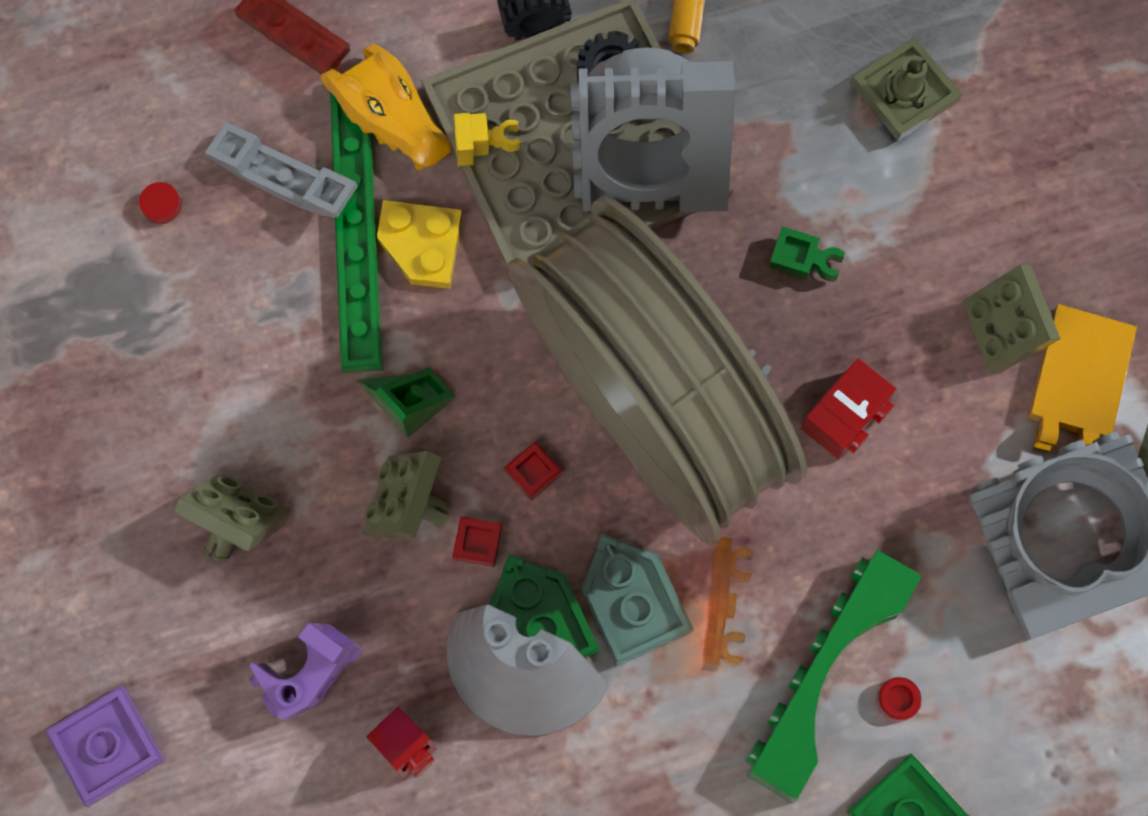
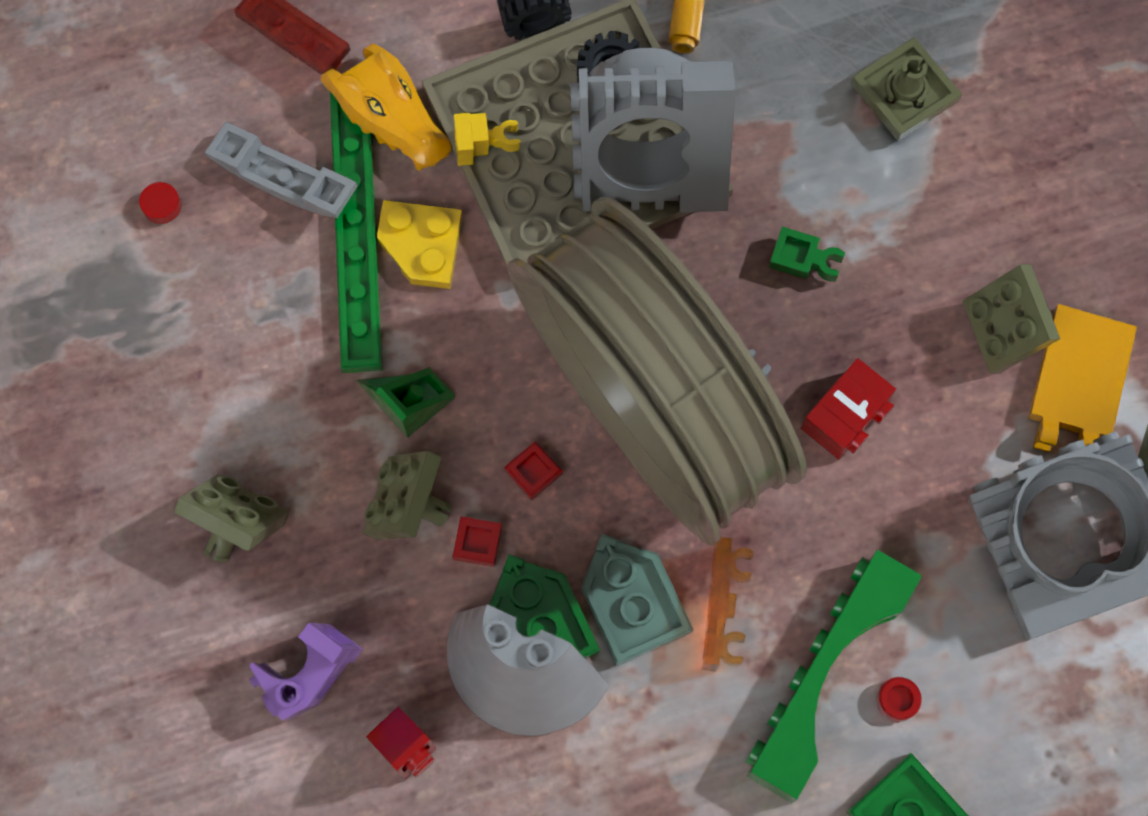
medium lavender tile [45,685,166,807] -> none

